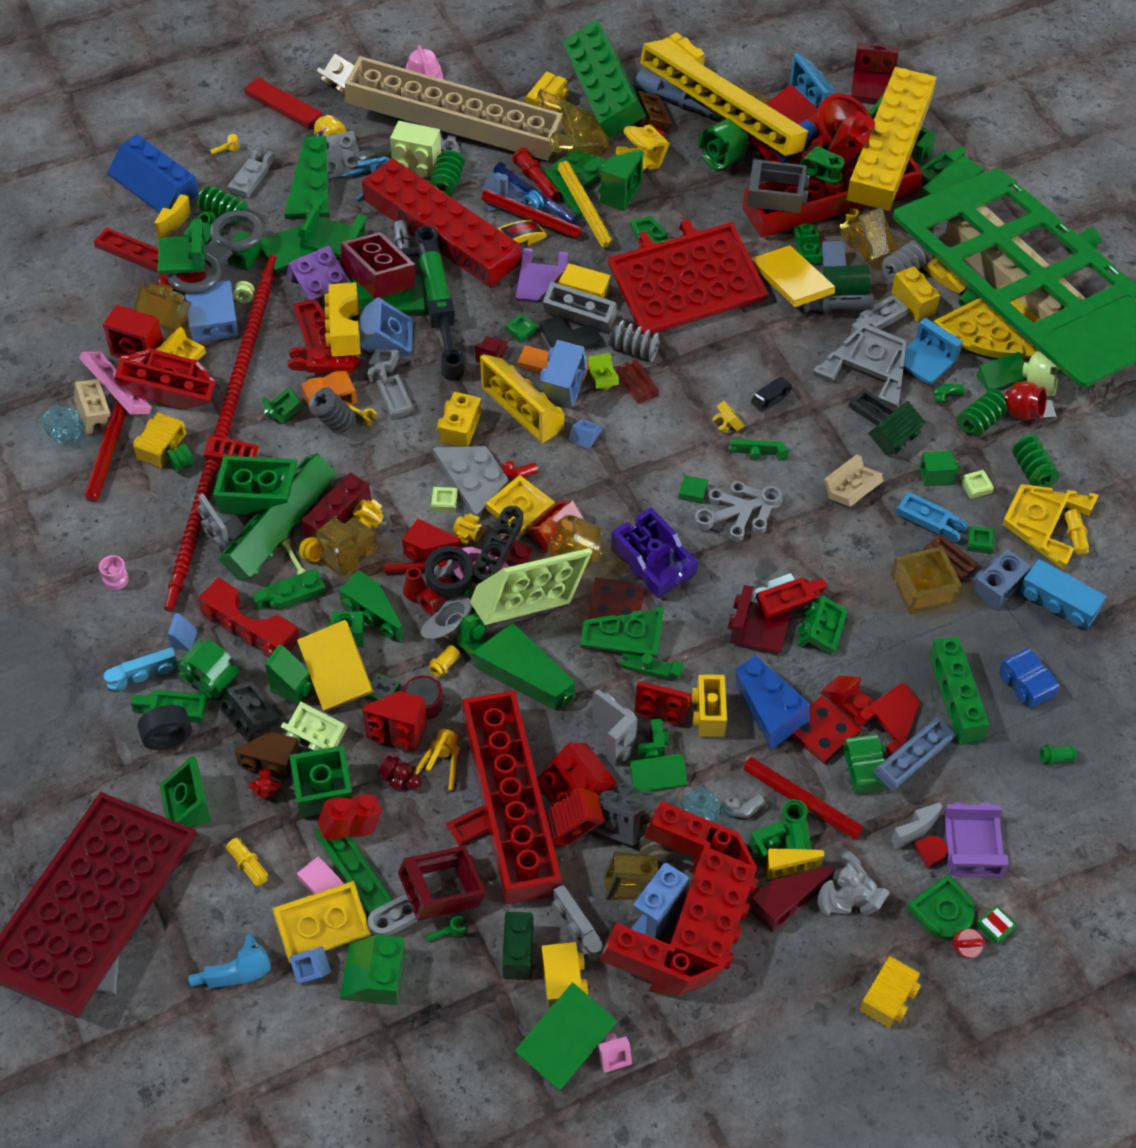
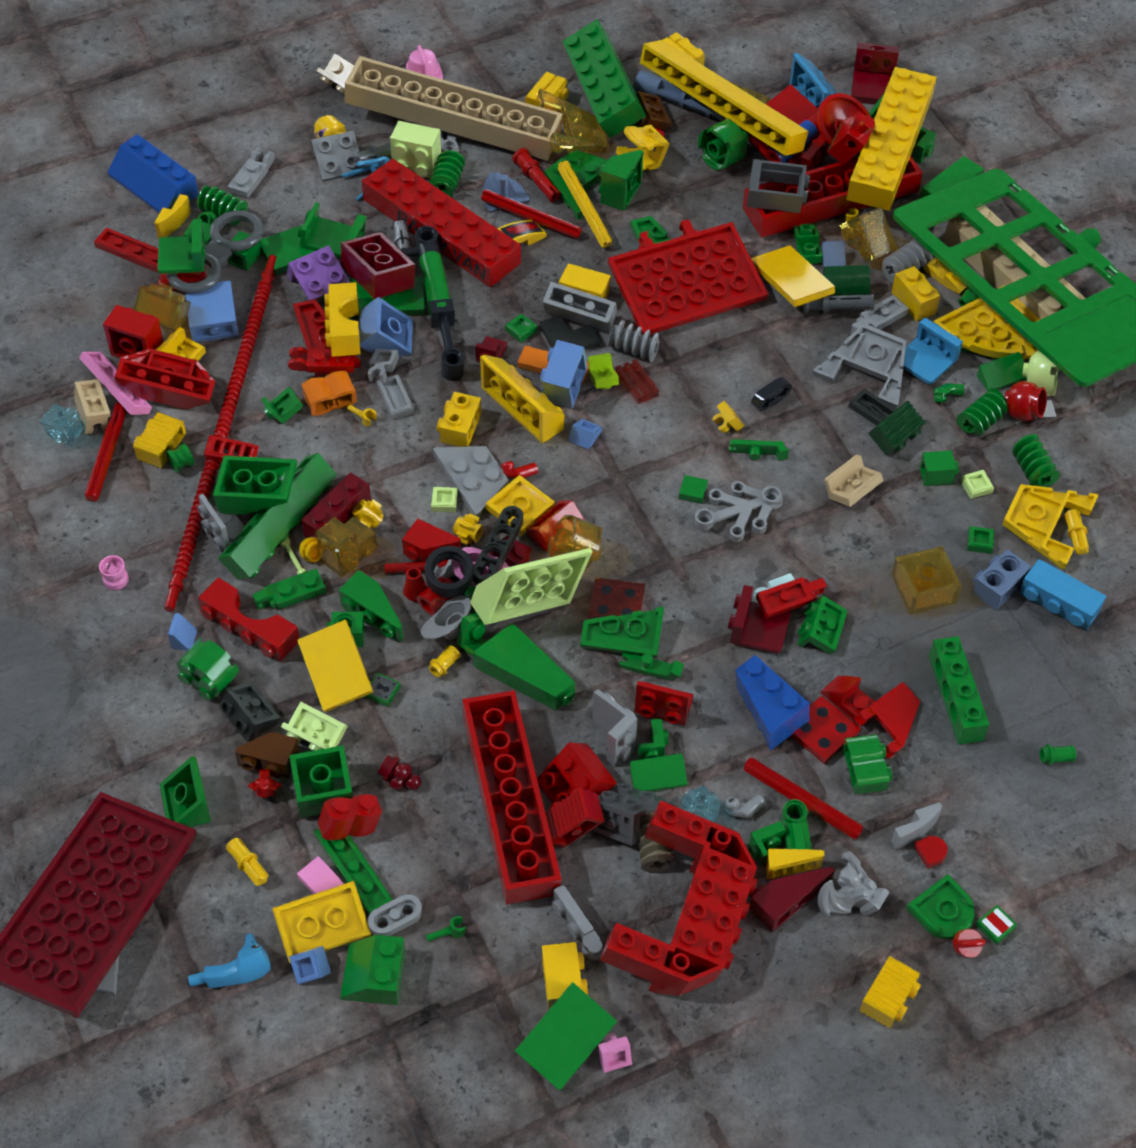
medium azure hinge [103,648,178,692] -> none
green hinge [131,690,208,722] -> none
black tyre [137,705,192,750] -> none
yellow hand [210,134,240,155] -> none
yellowish green bush [233,281,255,304] -> none
red tile [244,77,323,129] -> none
green slope [265,644,312,705] -> none
green wing [284,136,329,219] -> none
dark grey piece [309,387,356,433] -> none
red slope [362,691,427,752] -> none
dark red window [398,845,486,921] -> none
piece [403,675,444,720] -> none
yellow plant [414,729,460,791] -> none
red tile [446,805,489,847] -> none
clear blue bar [494,162,578,225] -> none
dark green brick [502,912,534,980] -> none
medium lavender flag [516,248,568,303] -> none
dark azure bush [522,190,544,210] -> none
clear yellow torso [604,851,659,900] -> none
dark purple piece [611,507,698,598] -> none
medium blue panel [632,863,689,940] -> none
yellow brick [692,675,727,737] -> none
green piece [800,146,844,185] -> none
sand blue tile [873,716,957,792] -> none
dark azure hinge [895,492,968,543] -> none
green hinge [920,145,967,185] -> none
copper tile [923,534,978,582] -> none
medium lavender panel [942,802,1009,878] -> none
blue brick [999,648,1059,709] -> none

